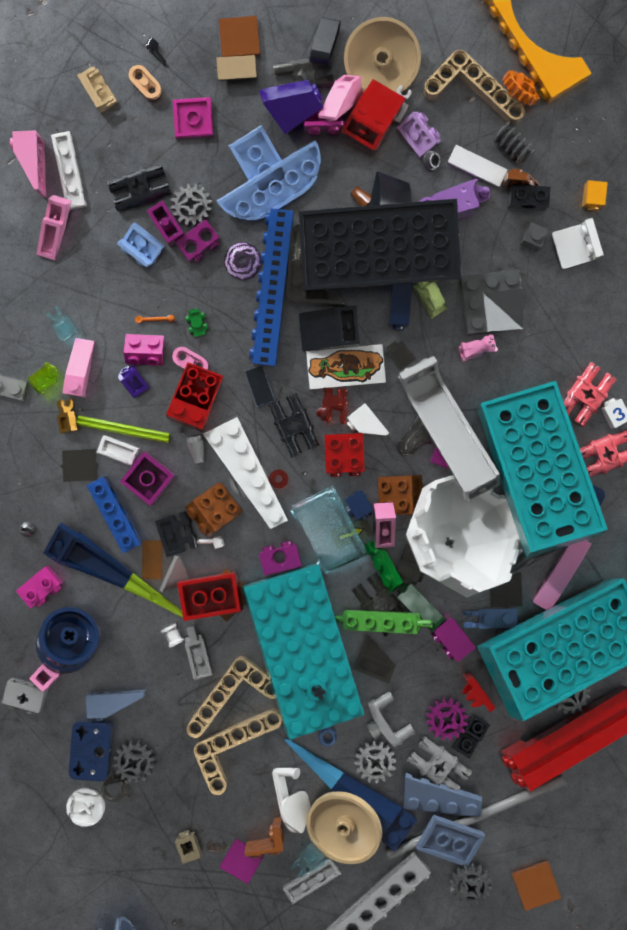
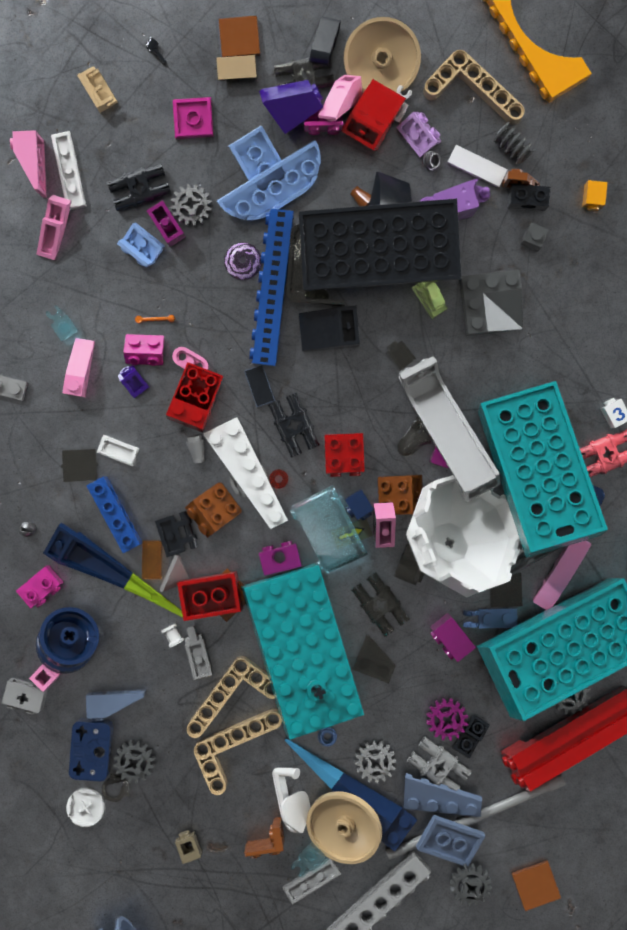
clear neon green bracket [27,362,59,395] -> none
pearl gold plate [57,399,77,434] -> none
lime axle [76,416,170,443] -> none
magenta brick [120,451,177,506] -> none
light nougat plate [129,65,162,100] -> none
magenta brick [175,219,221,263] -> none
green piece [185,308,209,337] -> none
white hand [197,536,225,549] -> none
magenta sticker [219,839,264,884] -> none
tile [306,344,386,390] -> none
clear red animal [316,387,349,424] -> none
bright green plate [334,610,433,634] -> none
white slope [346,403,389,436] -> none
green hinge [365,540,403,593] -> none
light grey connector [366,691,416,748] -> none
dark blue slope [388,283,413,330] -> none
dark green slope [396,582,446,632] -> none
bright pink animal [458,335,498,362] -> none
red piece [462,671,495,712] -> none
orange gear [502,70,540,106] -> none
white bracket [552,218,604,269] -> none
coral pin [564,362,617,427] -> none

